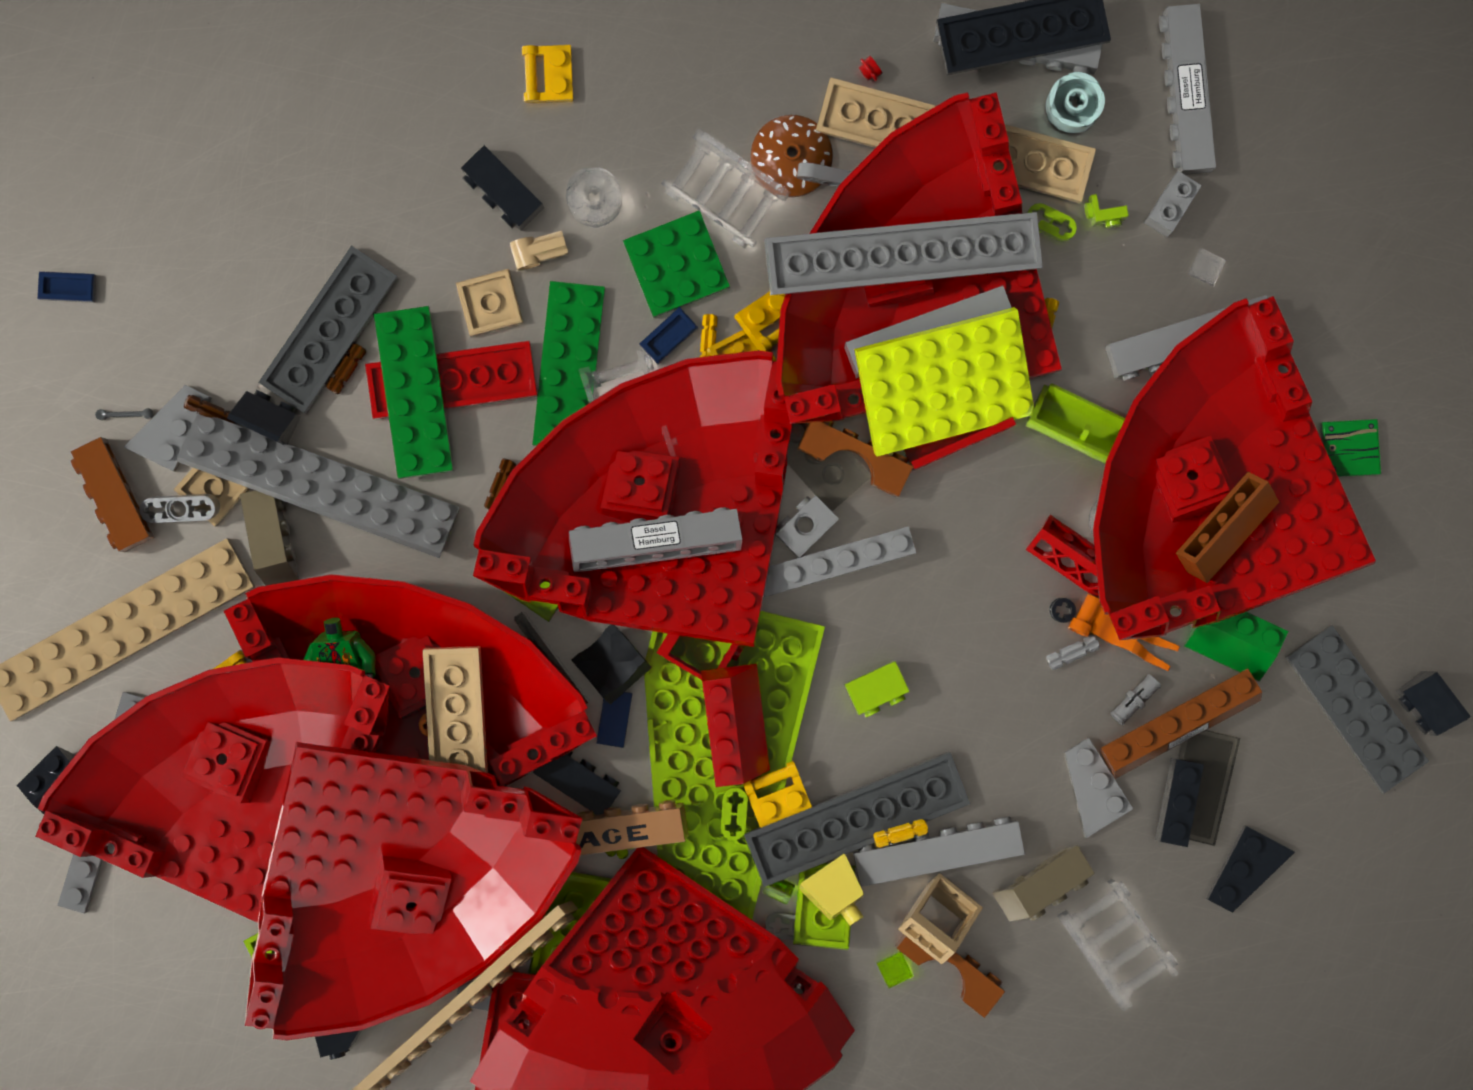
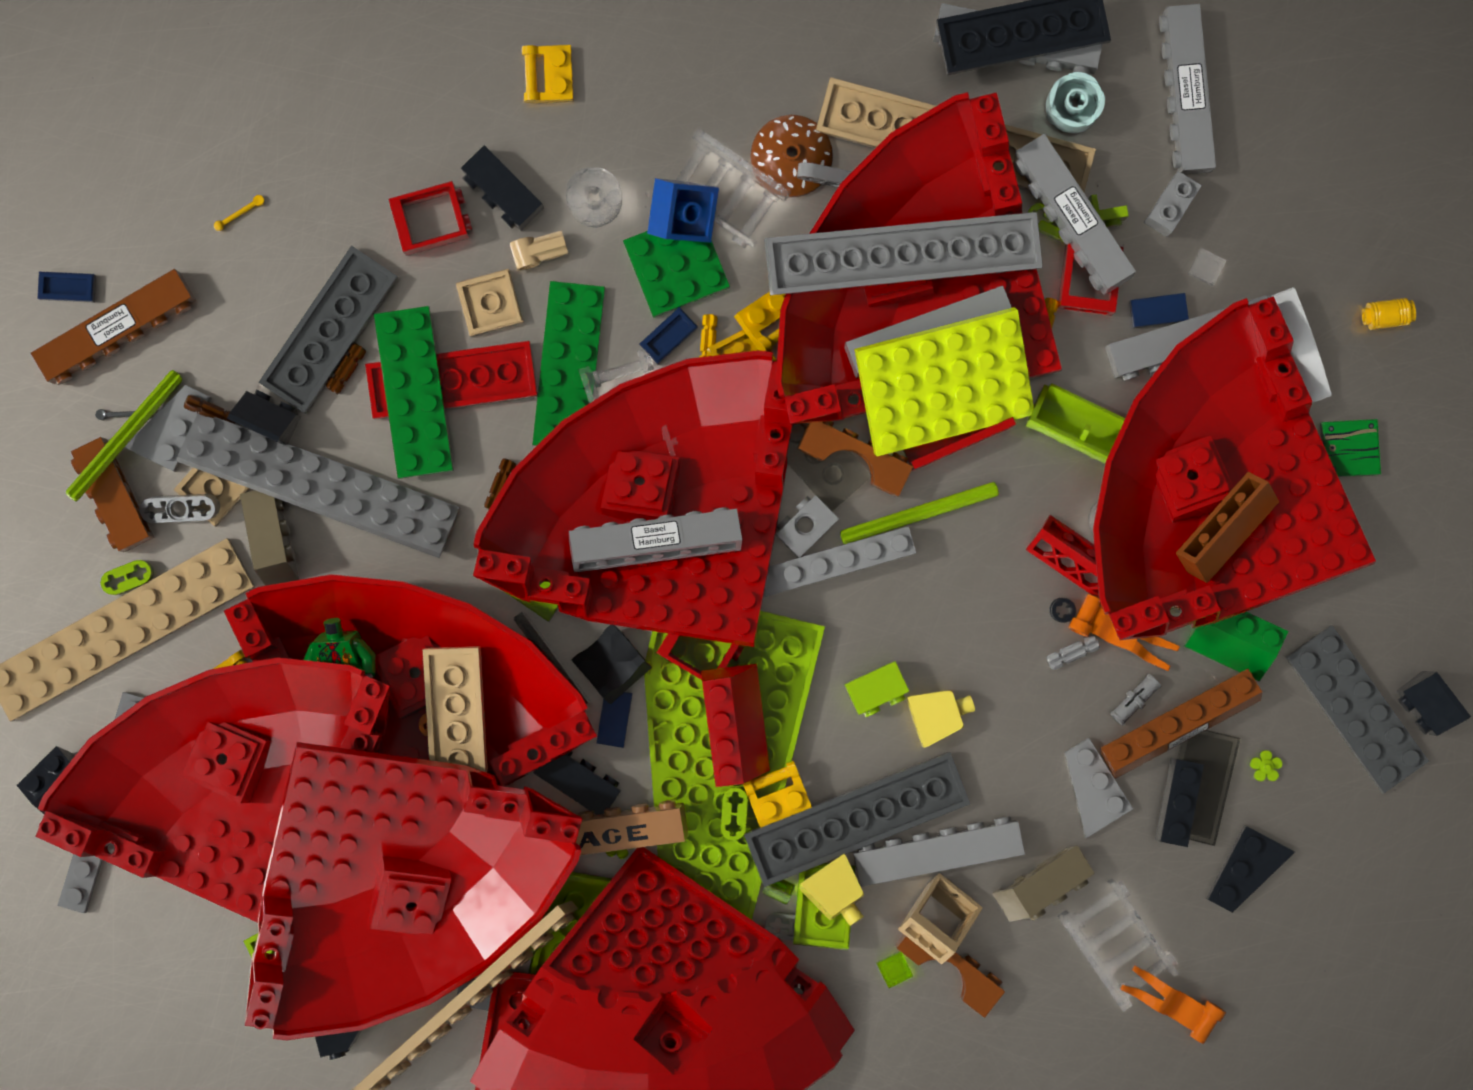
red plate [858,56,883,81] -> none
yellow axle [873,819,928,848] -> none
none -> dark orange brick [31,269,197,385]
none -> lime axle [66,370,182,502]
none -> lime beam [100,560,154,595]
none -> yellow hinge [214,195,265,231]
none -> red window [388,181,472,256]
none -> blue slope [647,178,719,242]
none -> lime axle [840,482,999,544]
none -> light yellow torso [906,690,975,748]
none -> light grey brick [1013,134,1136,295]
none -> red window [1058,243,1124,316]
none -> orange flag [1120,965,1227,1044]
none -> dark blue tile [1129,293,1189,328]
none -> lime plant [1250,750,1282,782]
none -> white slope [1268,287,1332,403]
none -> yellow head [1362,298,1416,330]

